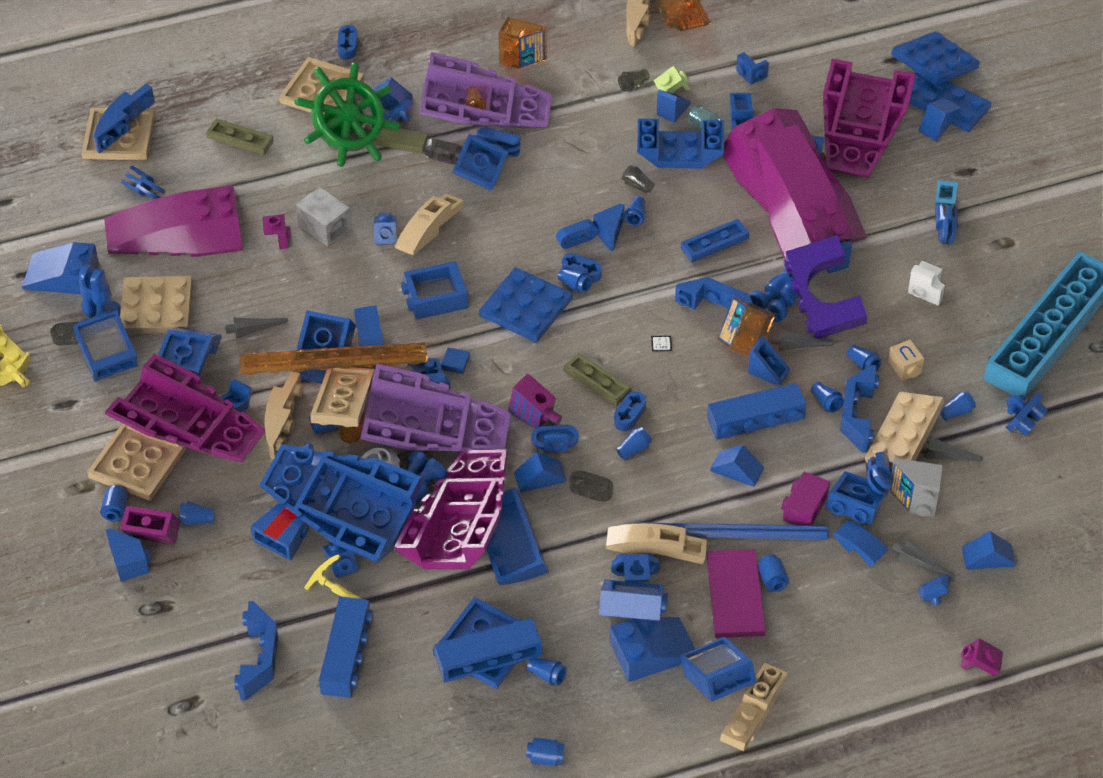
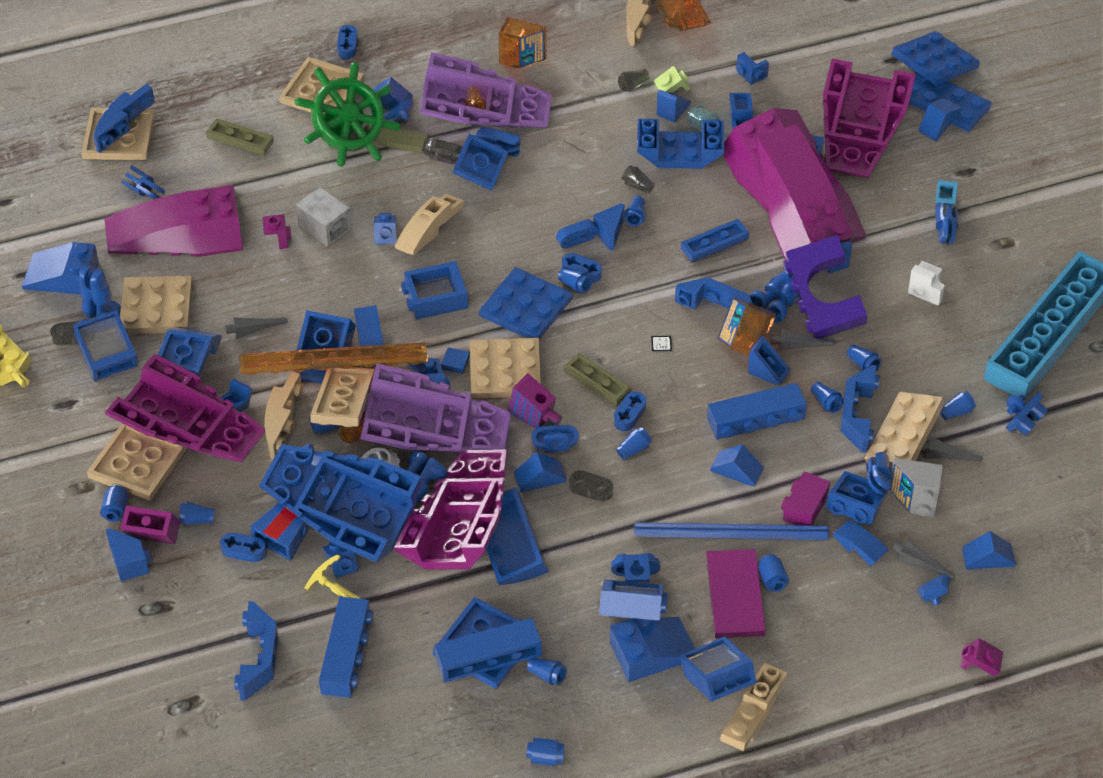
tan slope [605,523,707,564] -> none
tan brick [888,340,924,381] -> none
none -> blue beam [220,533,267,562]
none -> tan plate [470,338,541,399]

